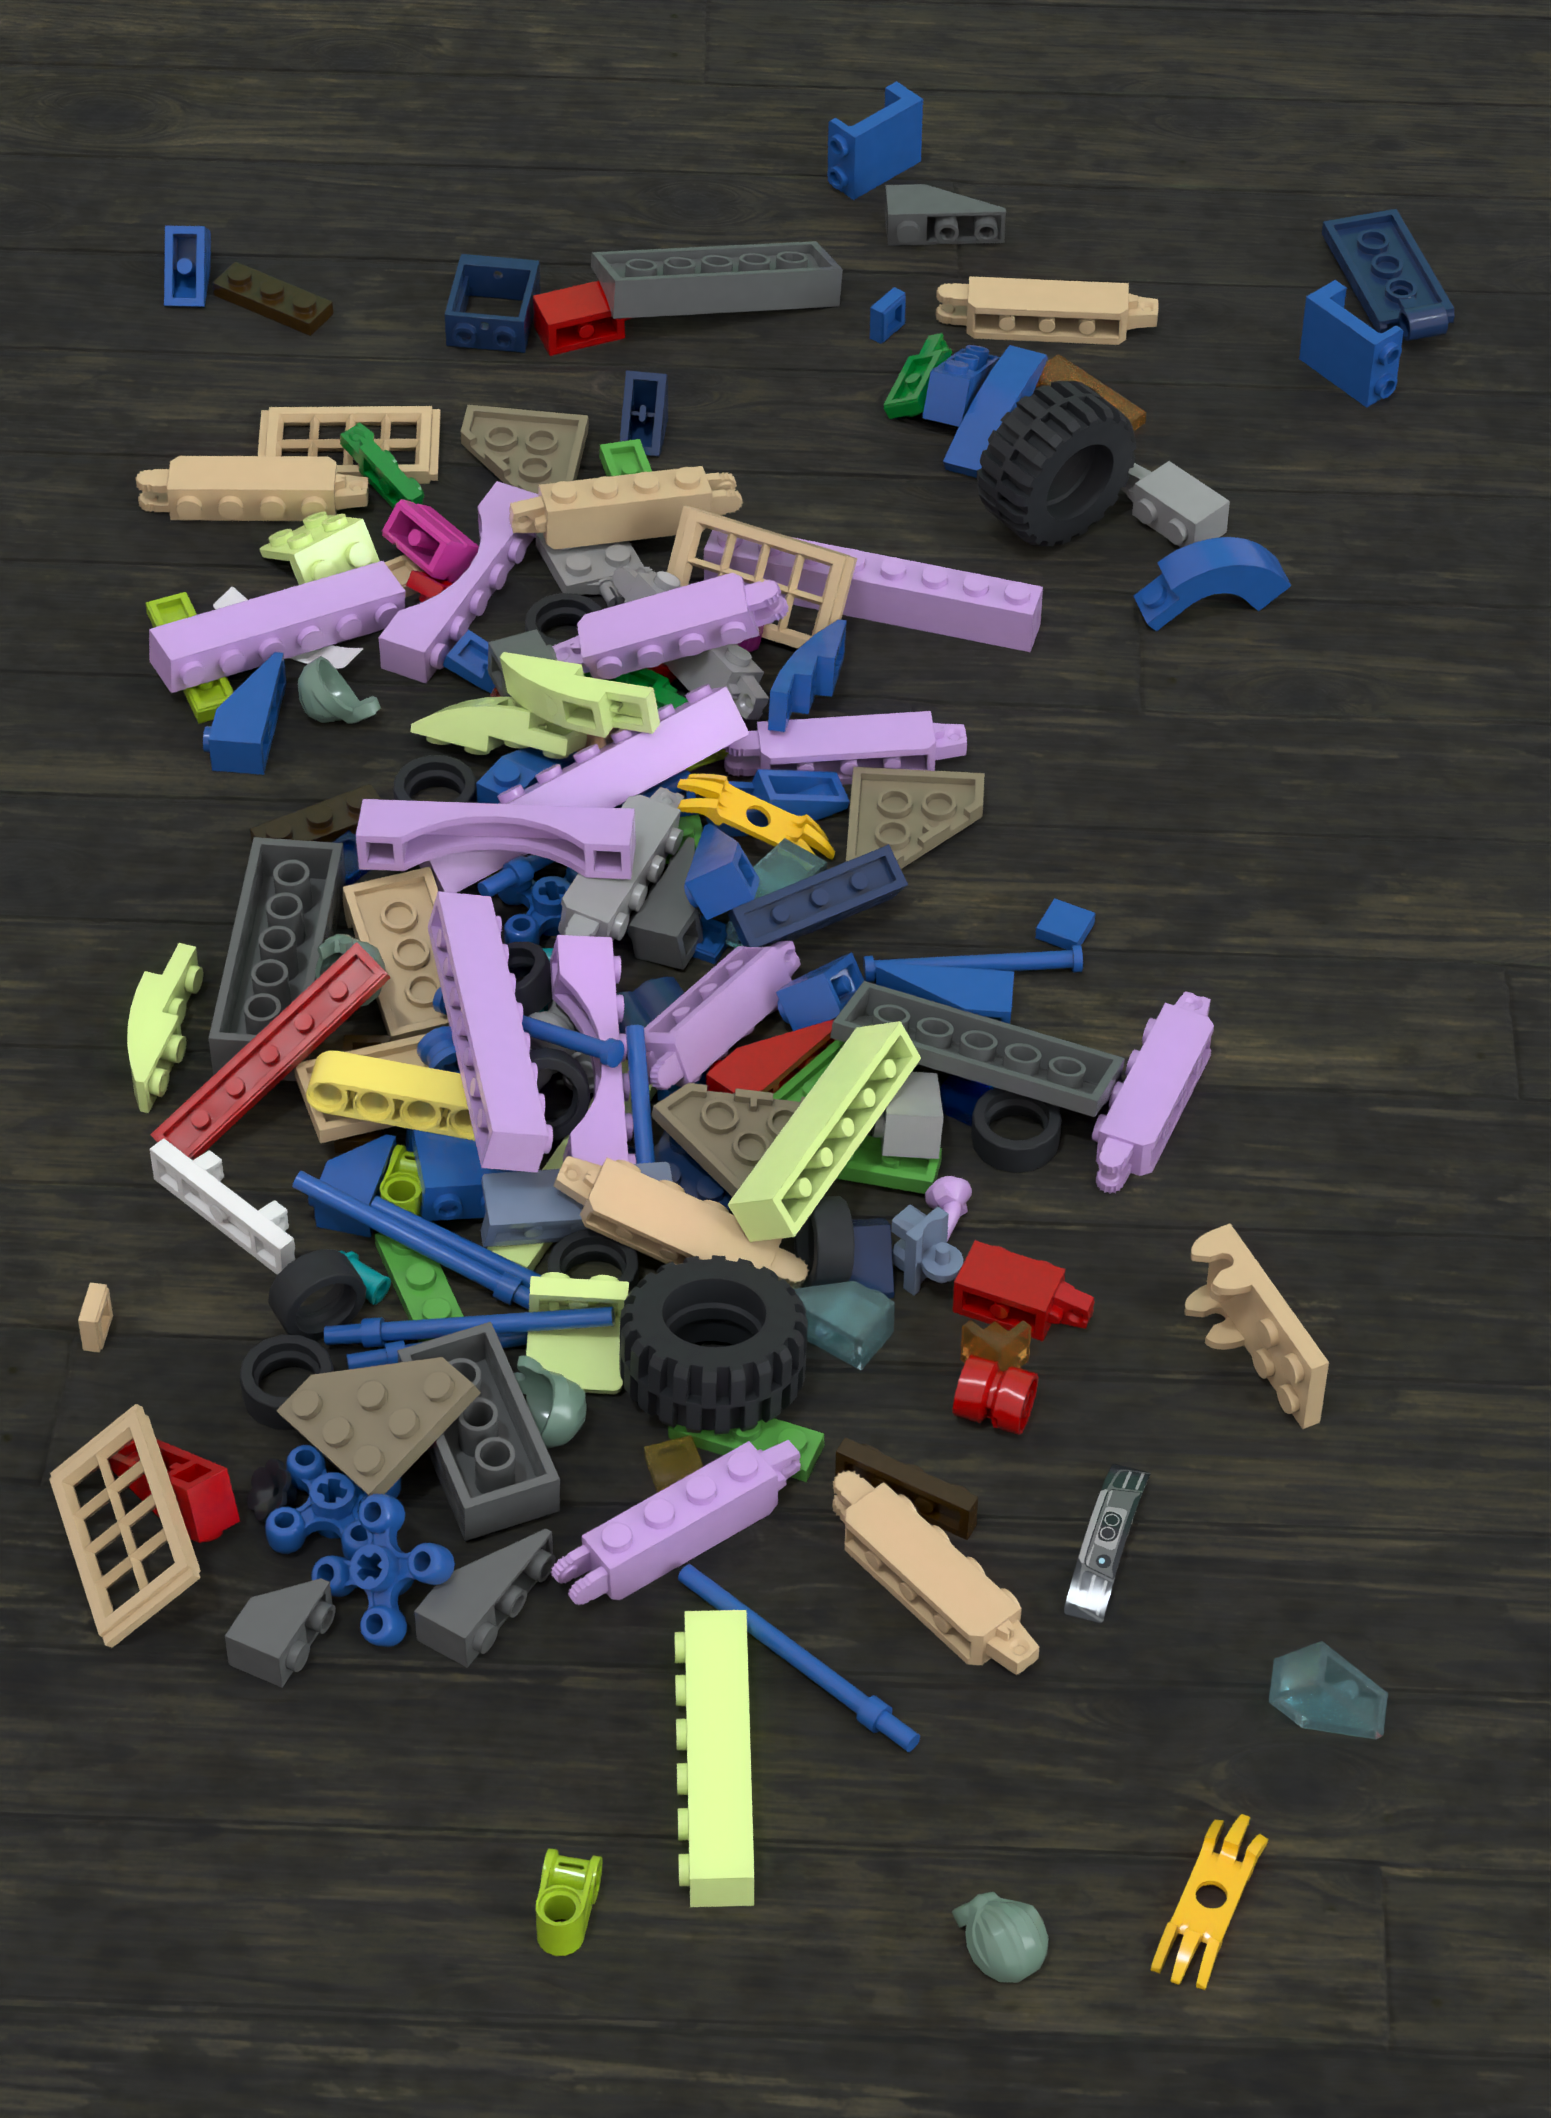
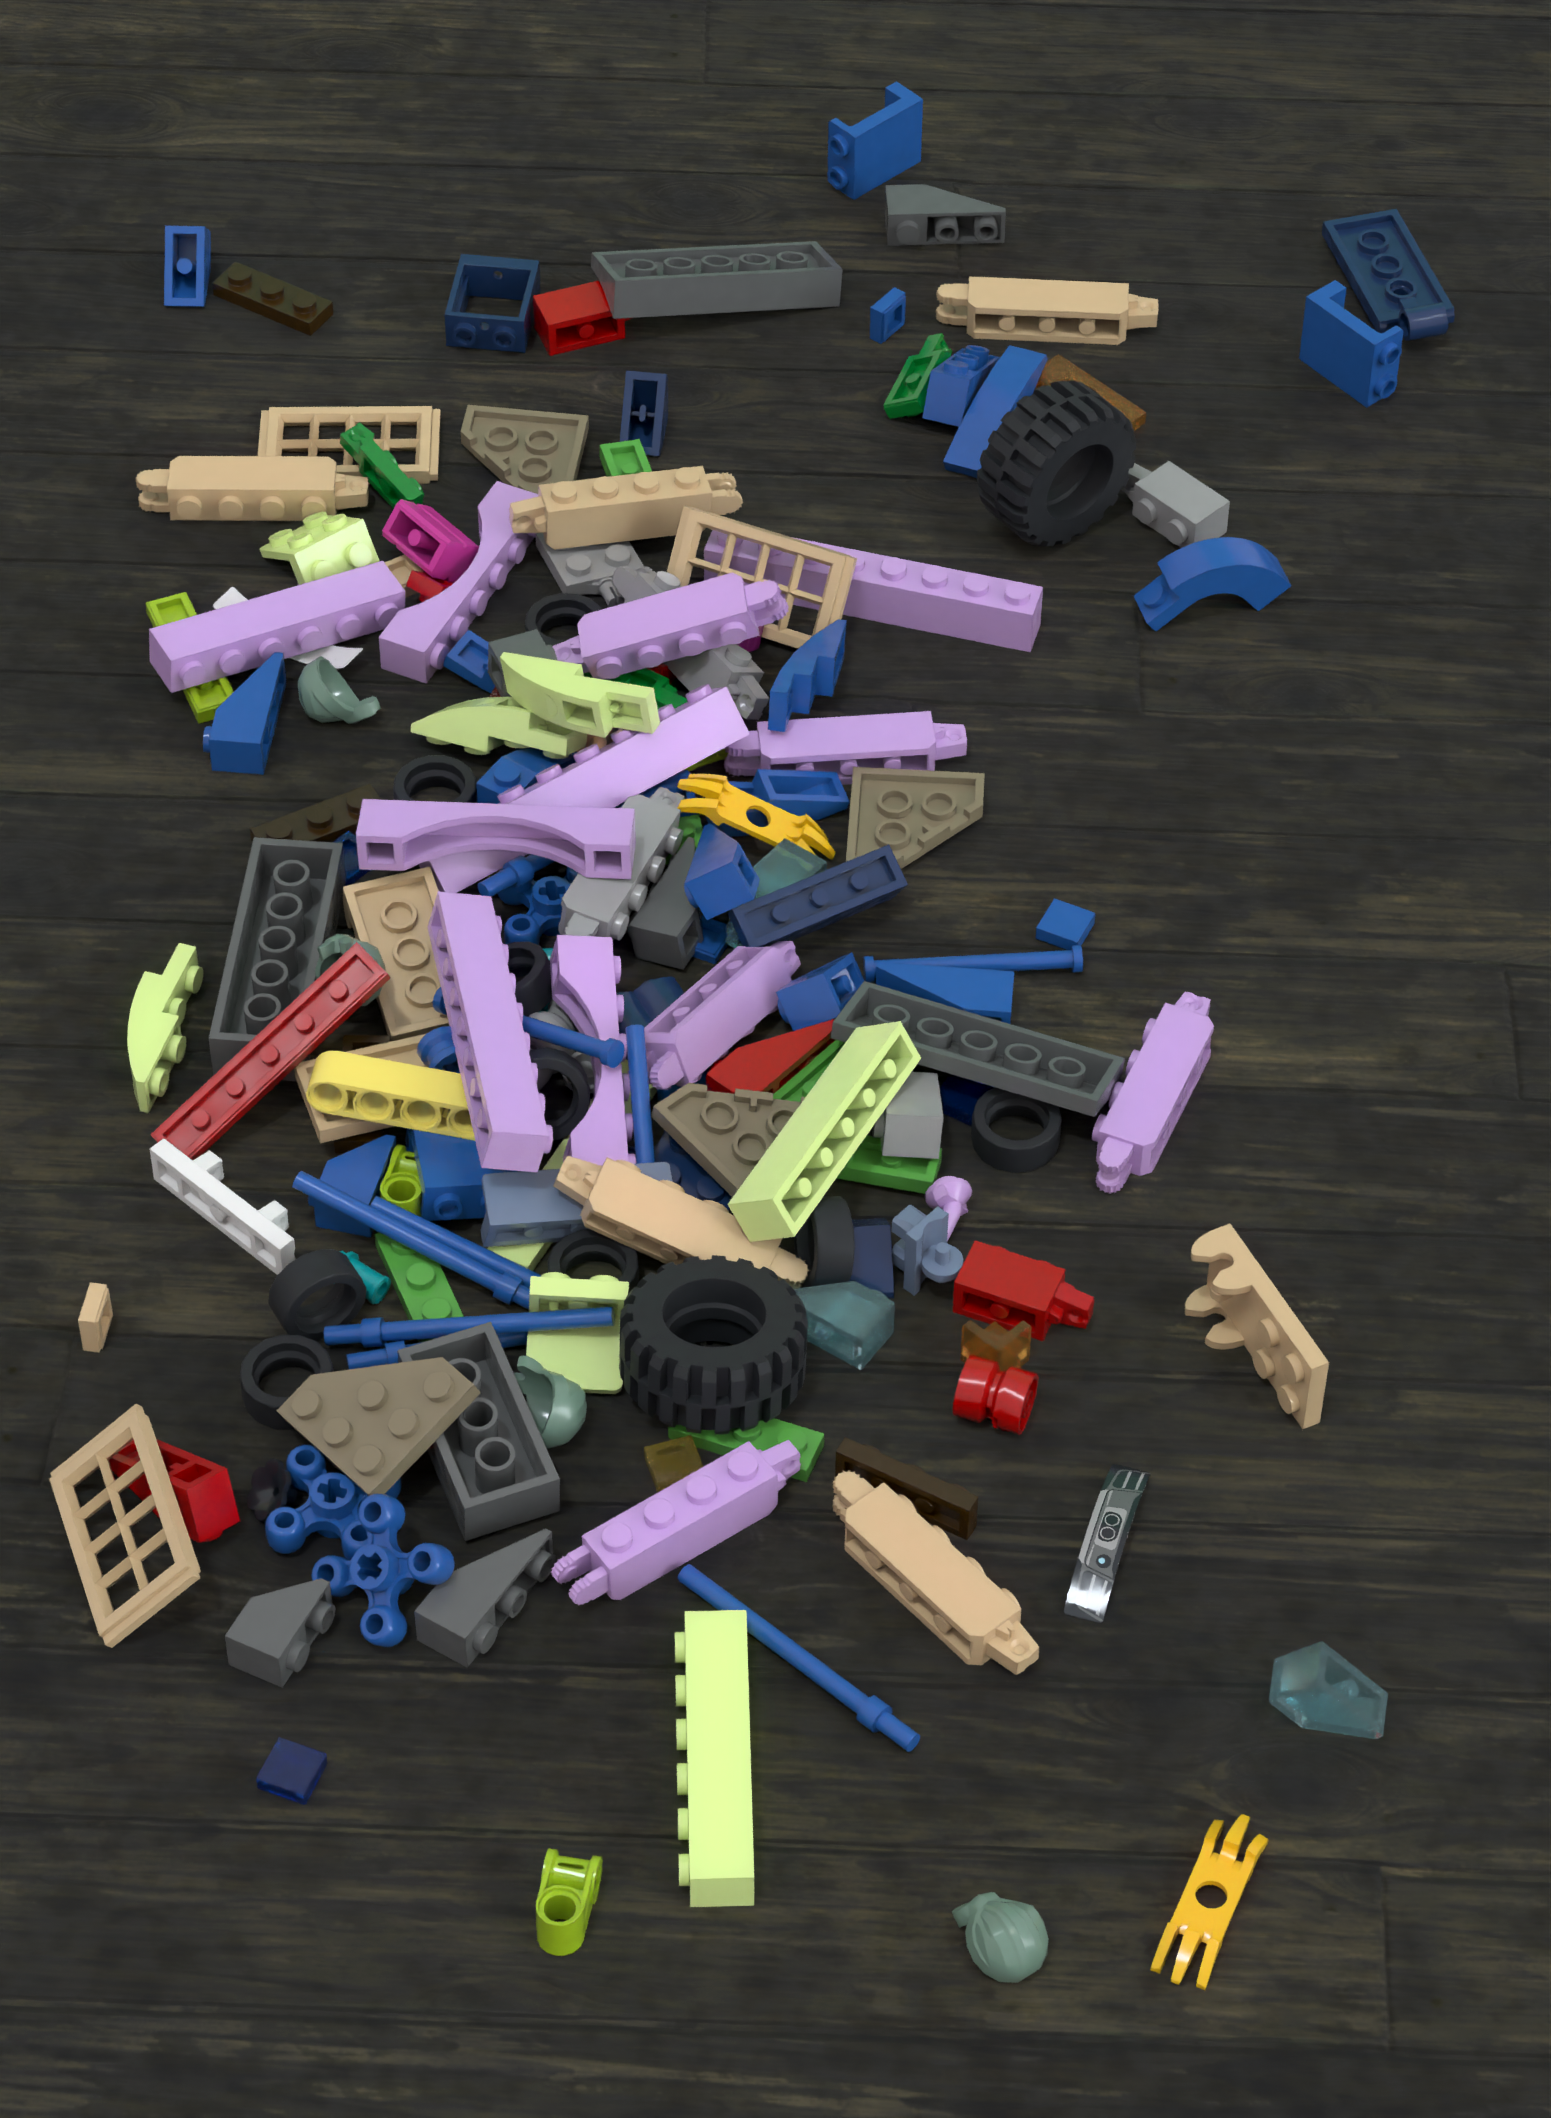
none -> clear blue tile [256,1737,327,1805]

